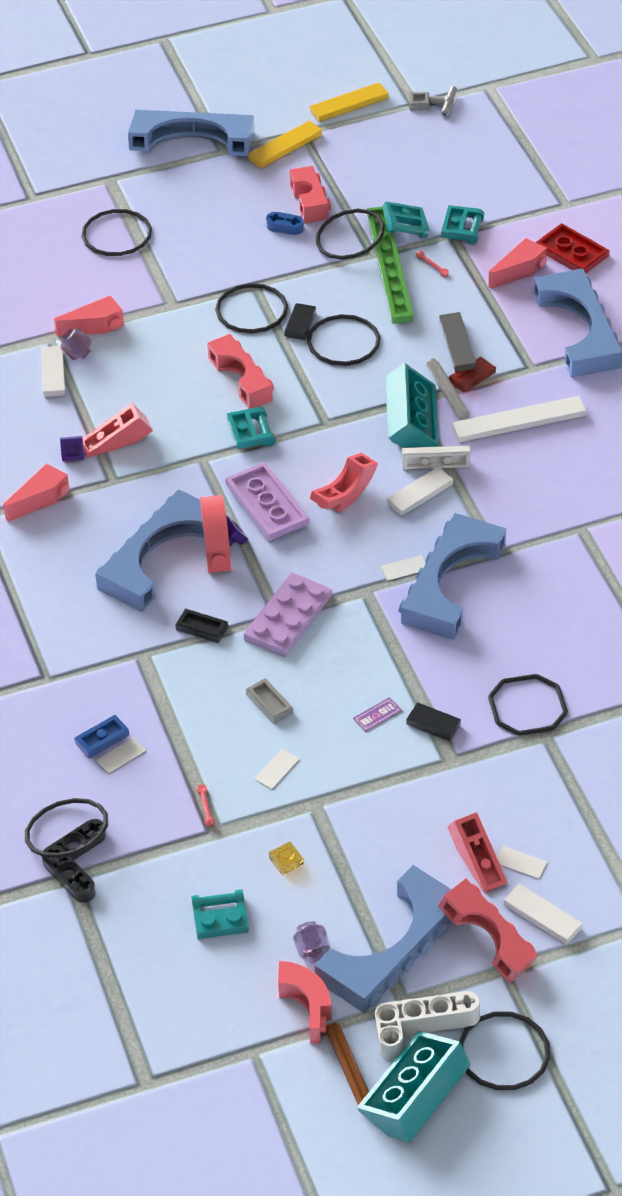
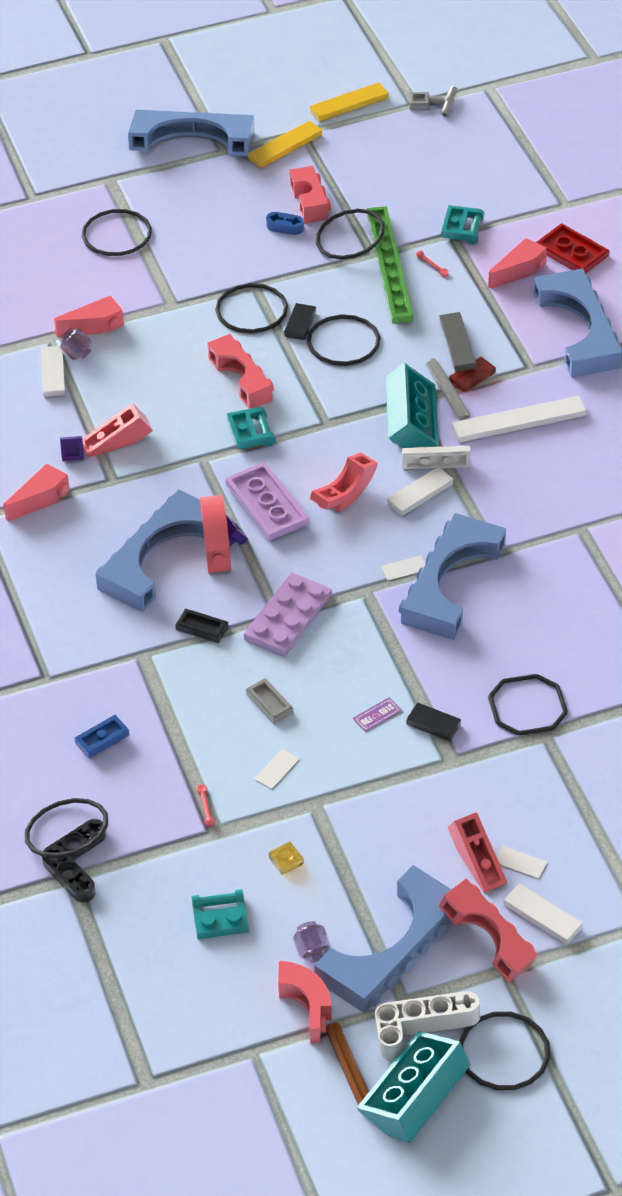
white sticker [96,737,147,774] -> none
teal plate [382,201,429,238] -> none

